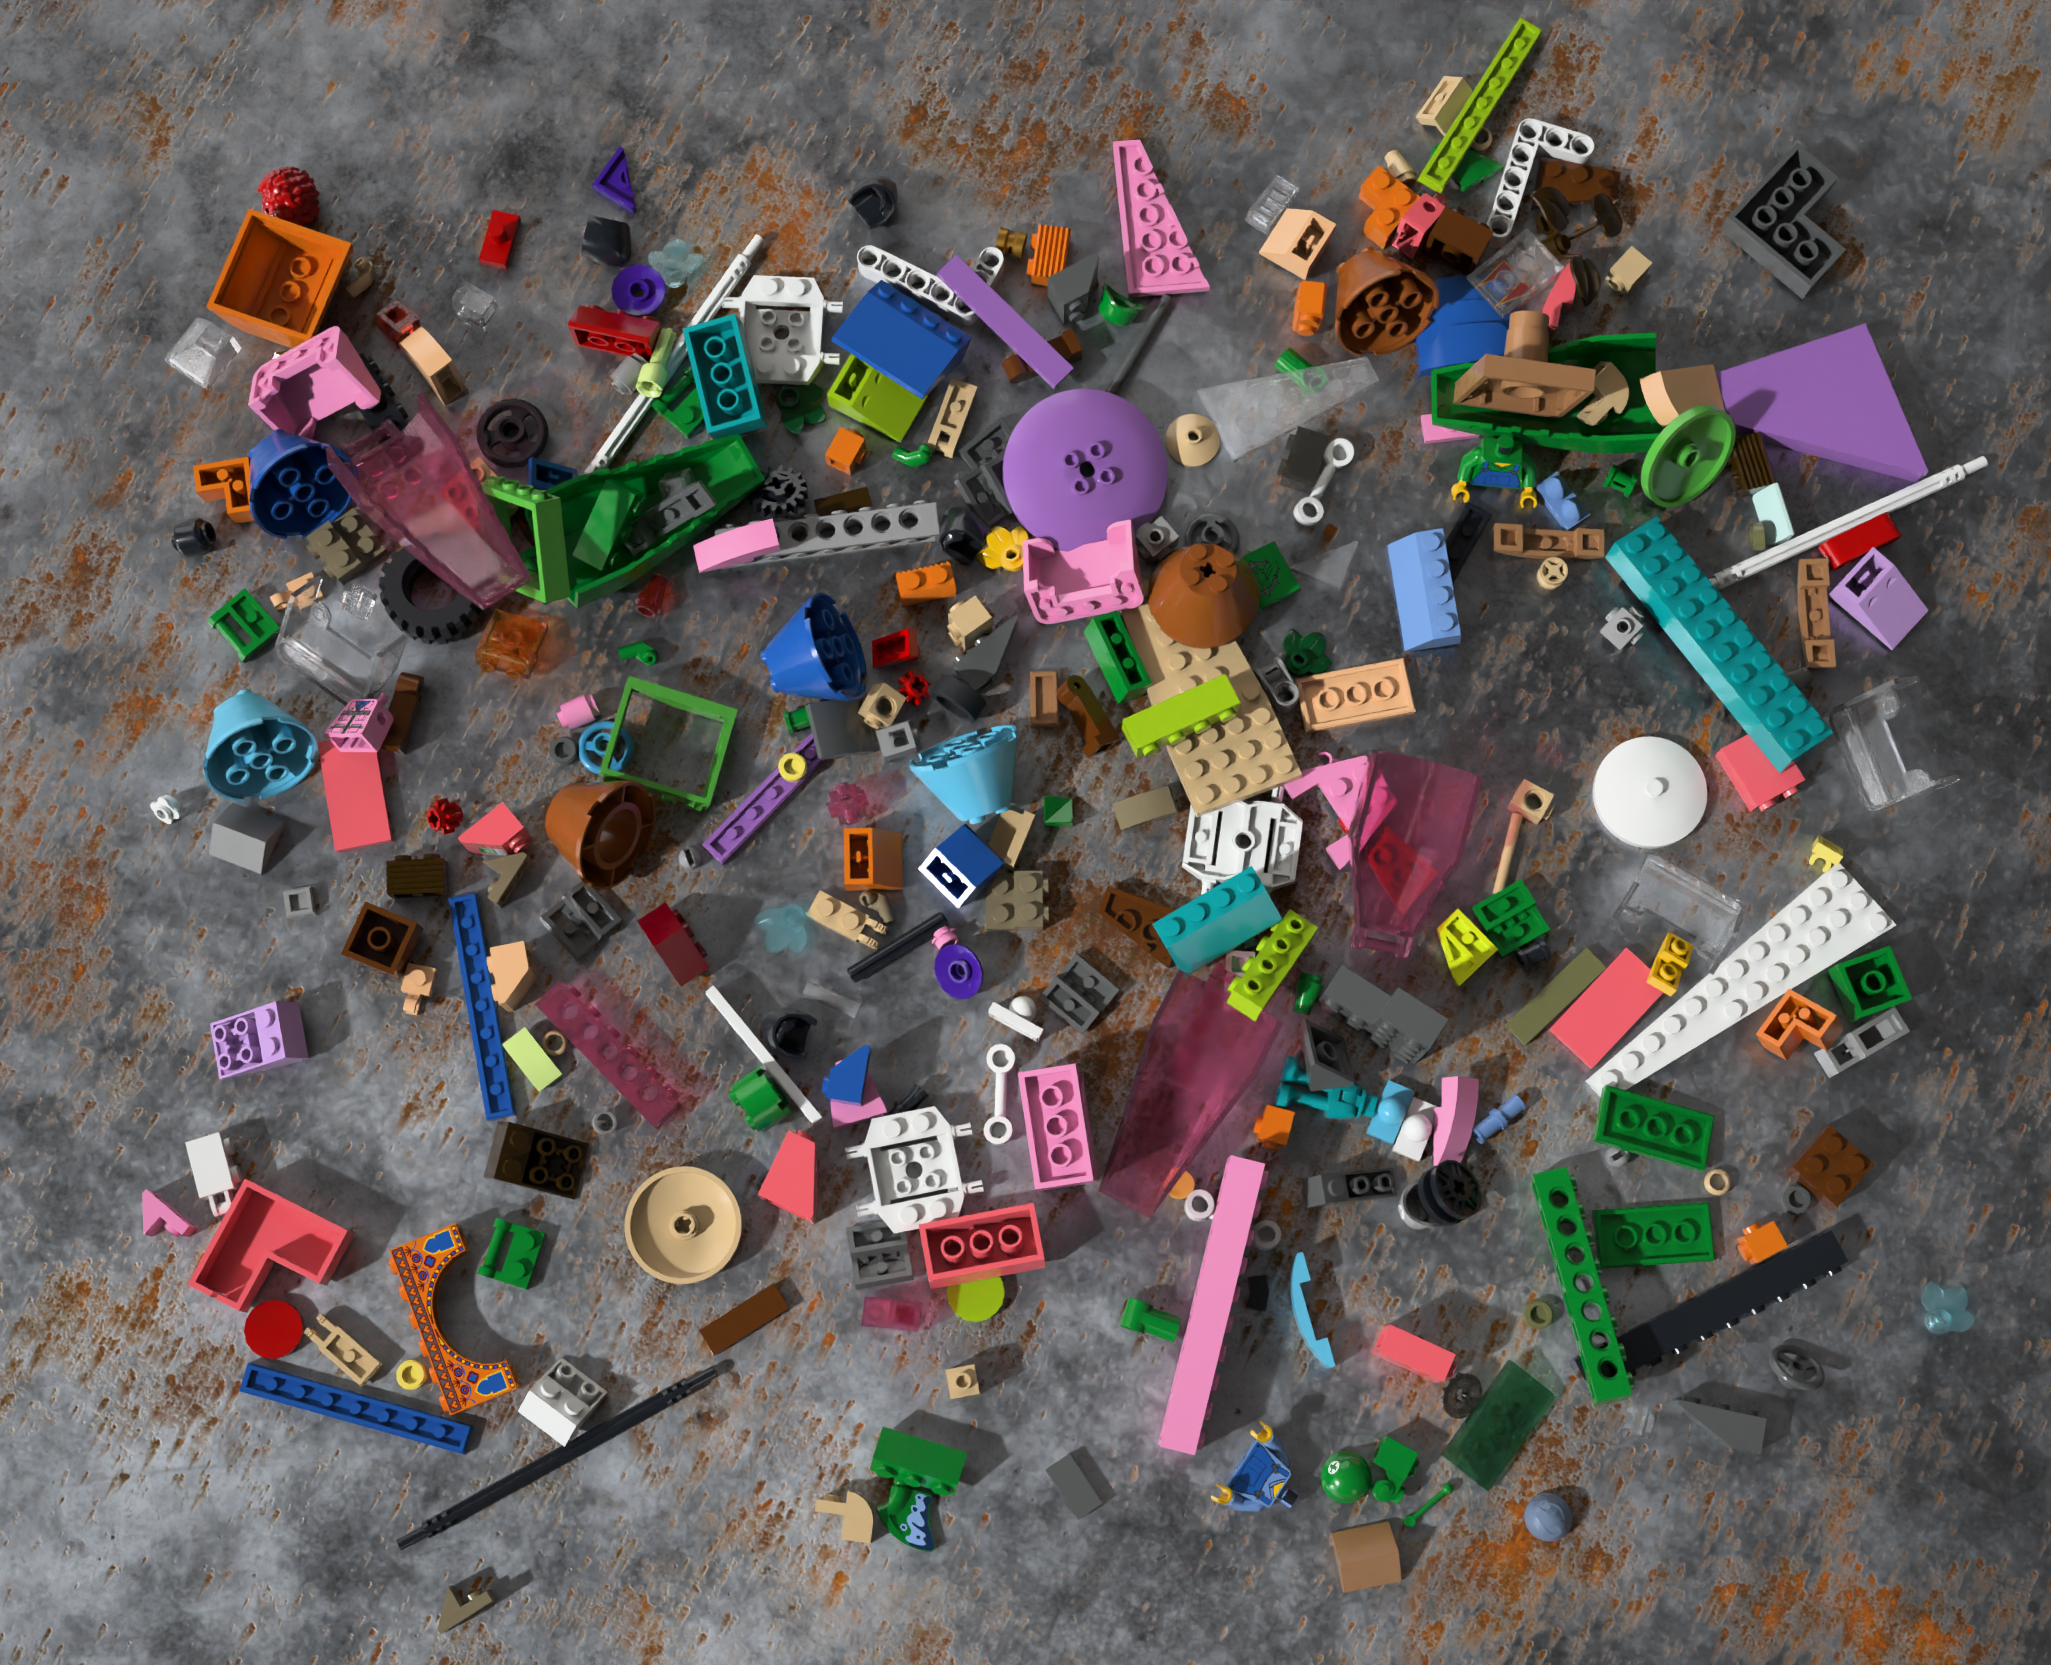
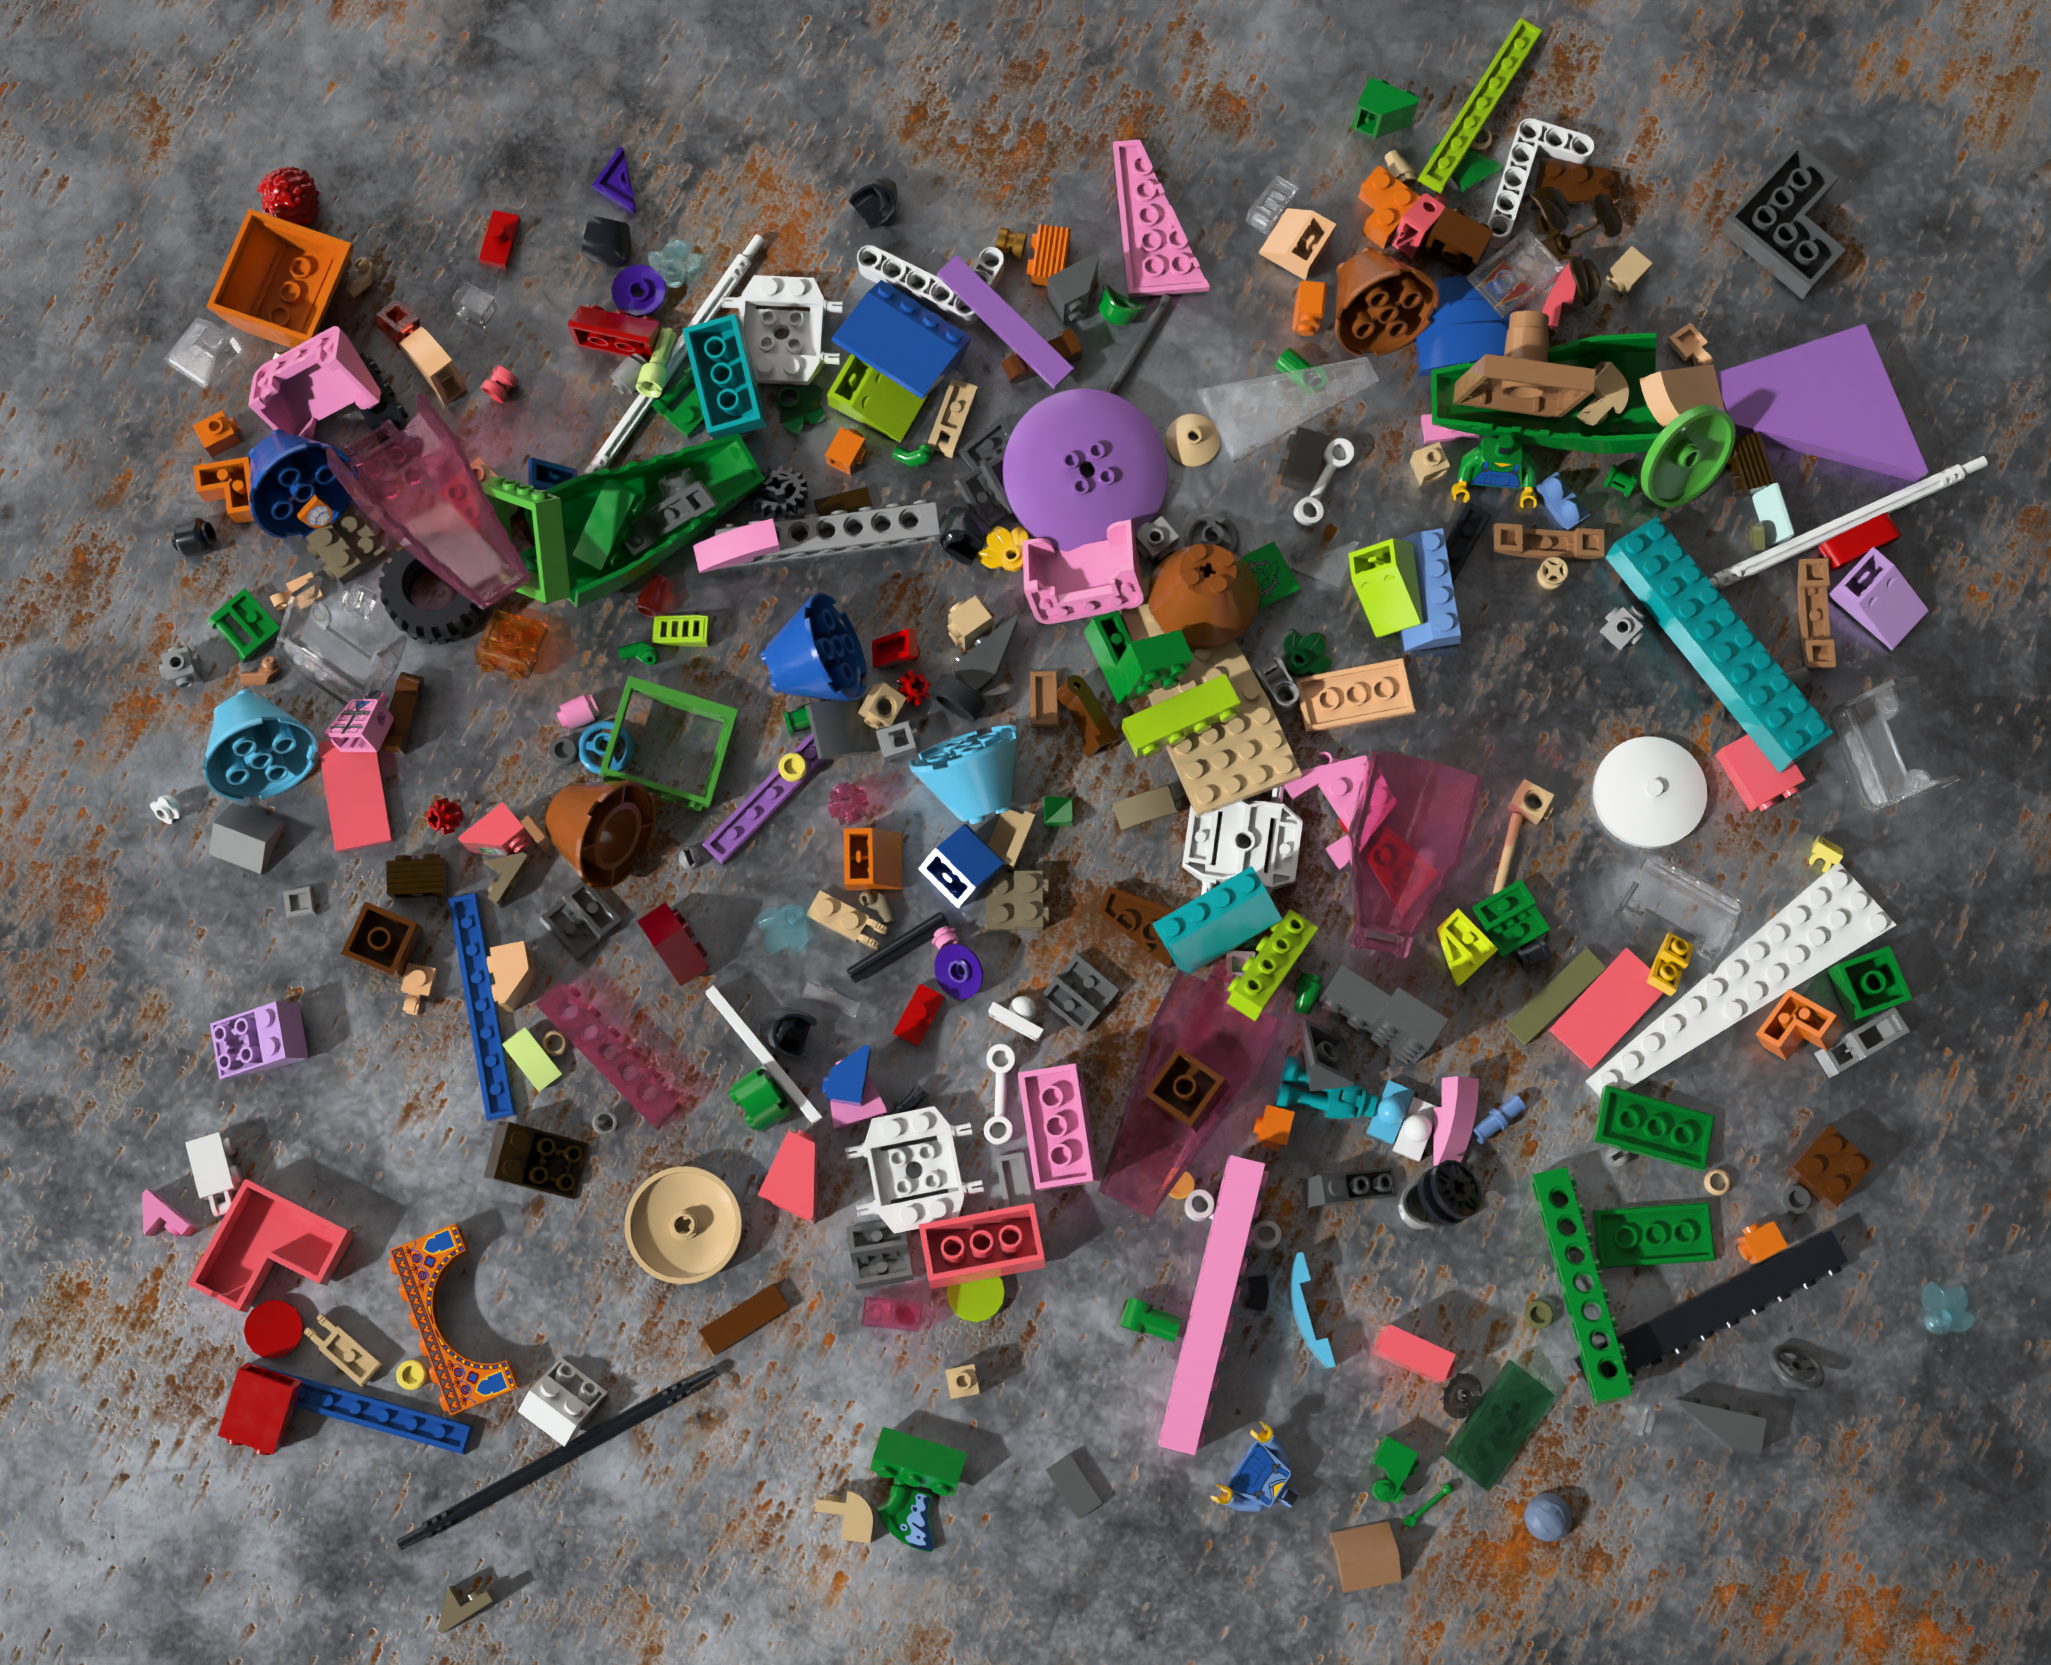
black wheel [476,398,549,469] -> none
green plate [477,1218,546,1290] -> none
orange brick [896,561,956,607] -> none
green helmet [1321,1451,1372,1503] -> none
tan panel [1416,76,1473,136] -> none
none -> light grey brick [159,646,203,689]
none -> orange brick [192,410,241,457]
none -> red brick [218,1362,303,1455]
none -> nougat arm [240,656,279,686]
none -> tile [297,495,332,528]
none -> coral wheel [480,365,519,403]
none -> medium nougat tile [520,816,554,854]
none -> lime slope [652,615,710,647]
none -> red tile [893,983,945,1048]
none -> light grey tile [995,1152,1033,1208]
none -> green brick [1115,629,1194,697]
none -> reddish brown brick [1145,1047,1230,1133]
none -> lime slope [1348,538,1423,638]
none -> green slope [1351,77,1420,138]
none -> tan brick [1410,442,1450,486]
none -> light nougat plate [1667,322,1714,366]

